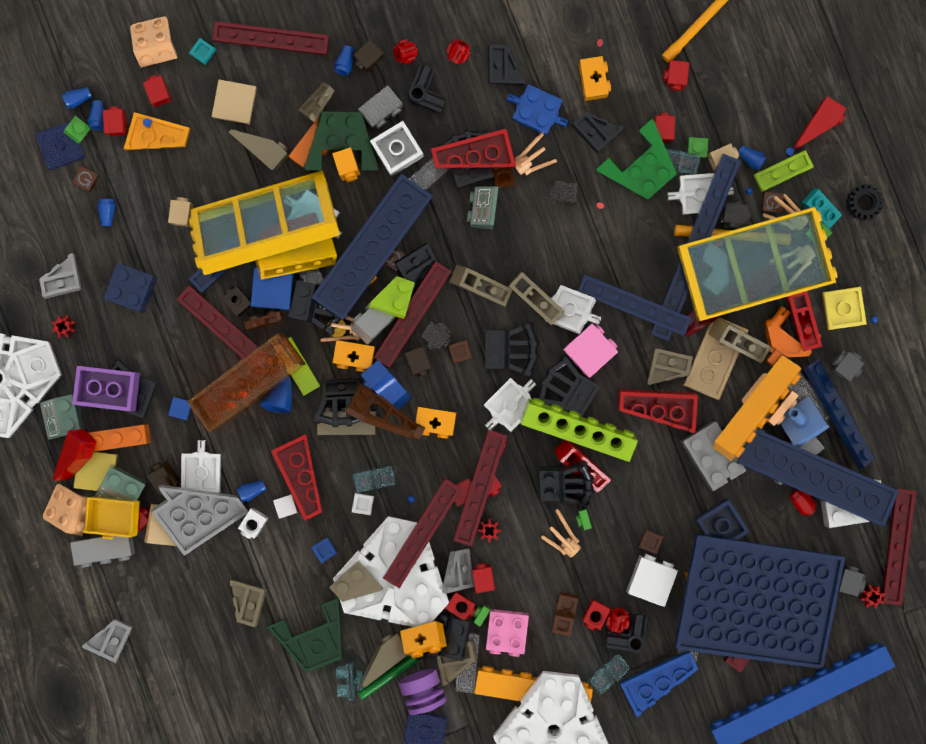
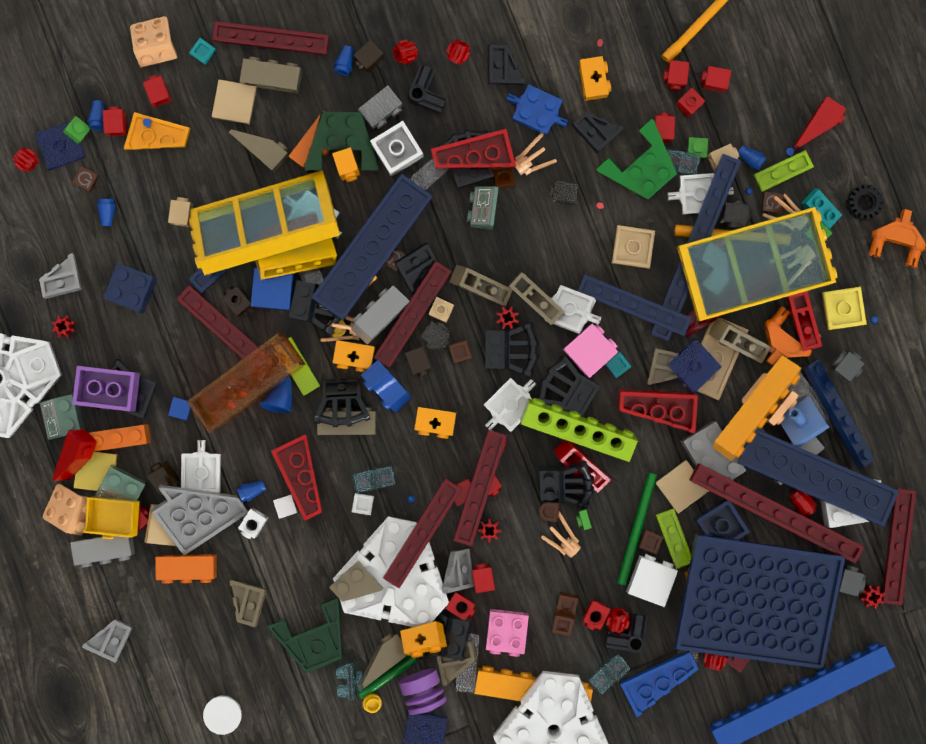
blue cone [62,87,92,109] -> none
reddish brown wing [244,310,285,331] -> none
dark tan wing [298,82,334,122] -> none
blue tile [311,537,338,564] -> none
reddish brown plate [346,383,425,441] -> none
lime wing [368,276,415,319] -> none
bright green plate [473,604,490,626] -> none
none -> red gear [13,147,39,173]
none -> orange brick [155,554,217,583]
none -> white tile [203,695,242,735]
none -> dark tan brick [240,57,302,94]
none -> yellow plate [362,694,382,713]
none -> tan brick [429,297,454,323]
none -> red gear [496,307,519,329]
none -> reddish brown tile [539,502,560,522]
none -> teal tile [605,352,631,379]
none -> tan tile [611,225,655,269]
none -> green piece [617,472,657,586]
none -> tan tile [655,460,709,514]
none -> lime tile [656,508,691,569]
none -> clear blue plate [668,339,722,393]
none -> red brick [675,88,705,119]
none -> dark red plate [689,463,865,564]
none -> red brick [700,66,731,93]
none -> red gear [703,653,727,671]
none -> orange connector [868,209,926,268]

